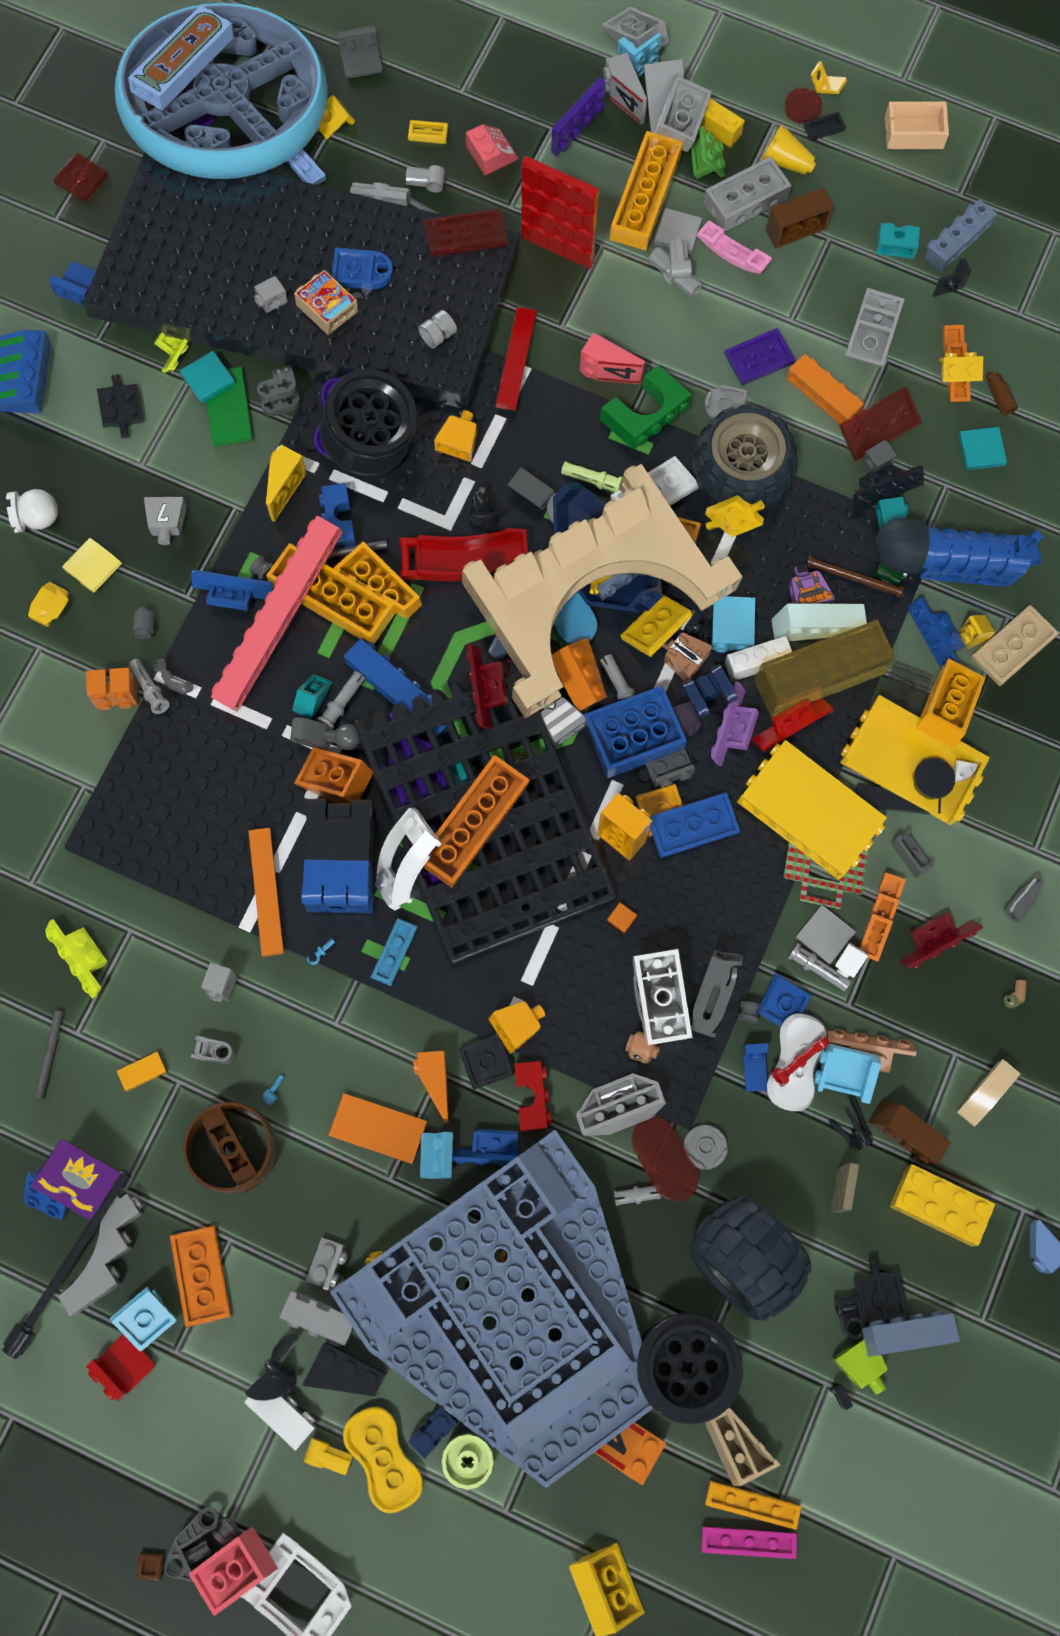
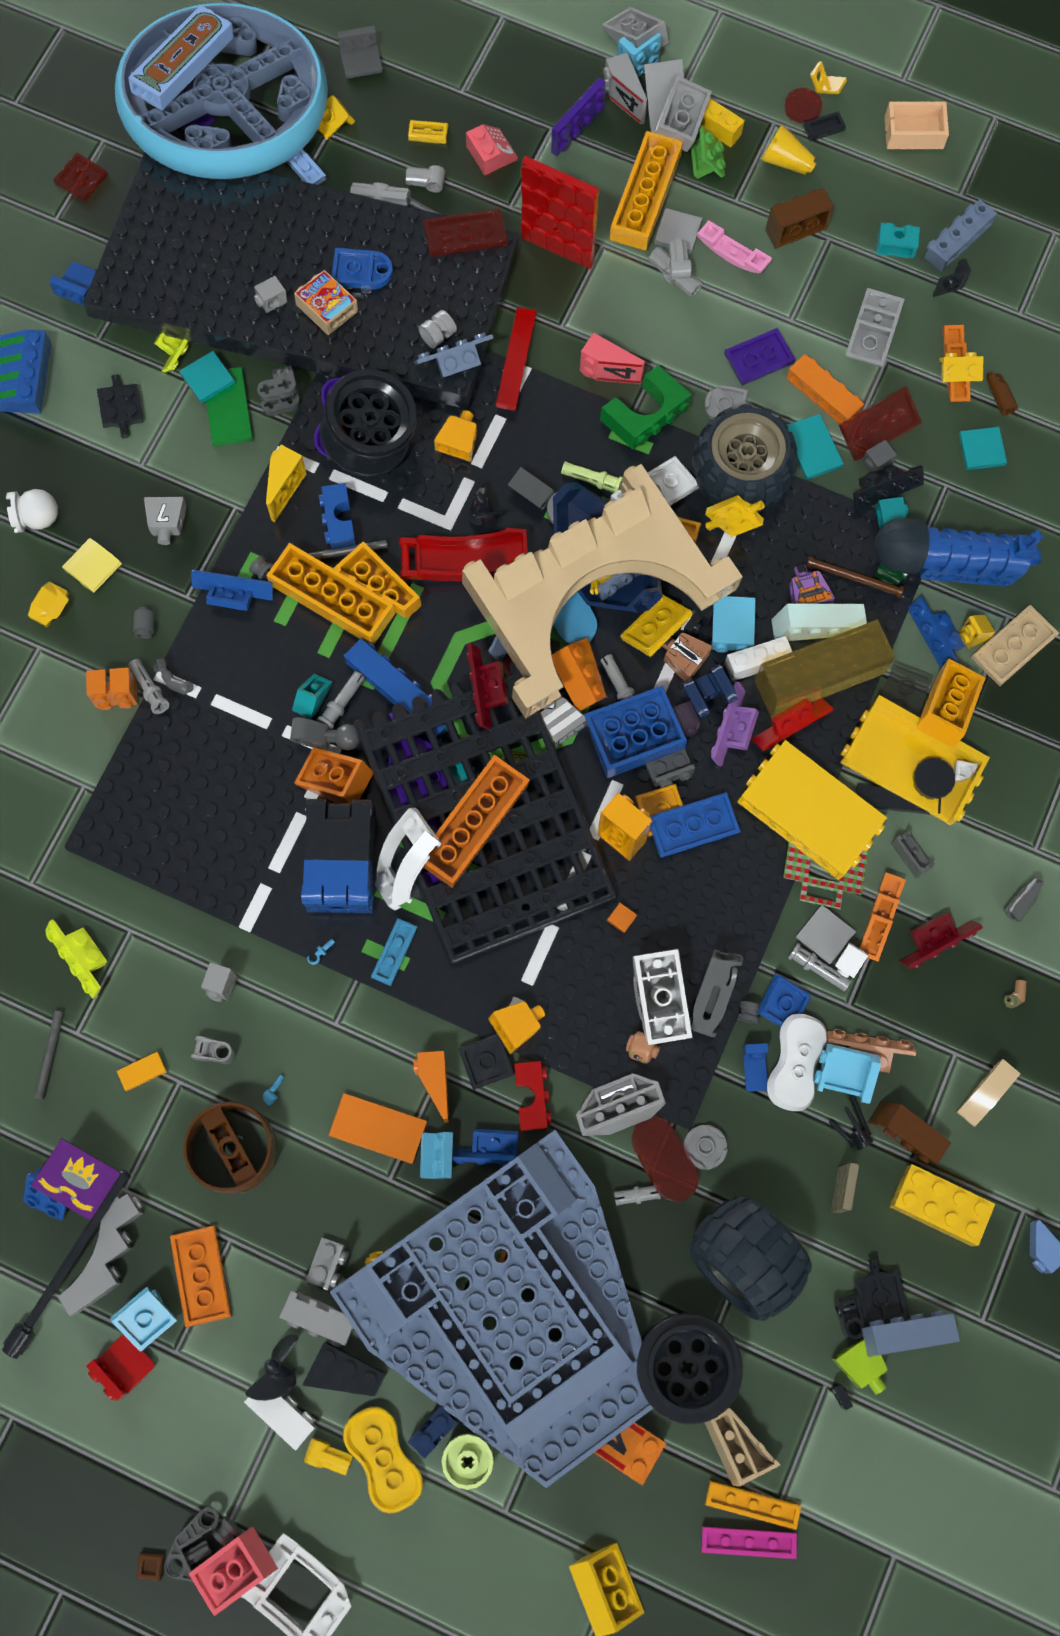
coral brick [211,516,343,712] -> none
orange tile [249,828,284,957] -> none
light grey brick [703,157,792,232] -> none
red piece [770,1036,830,1087] -> none
none -> sand blue bracket [414,333,493,378]
none -> teal tile [788,414,844,480]

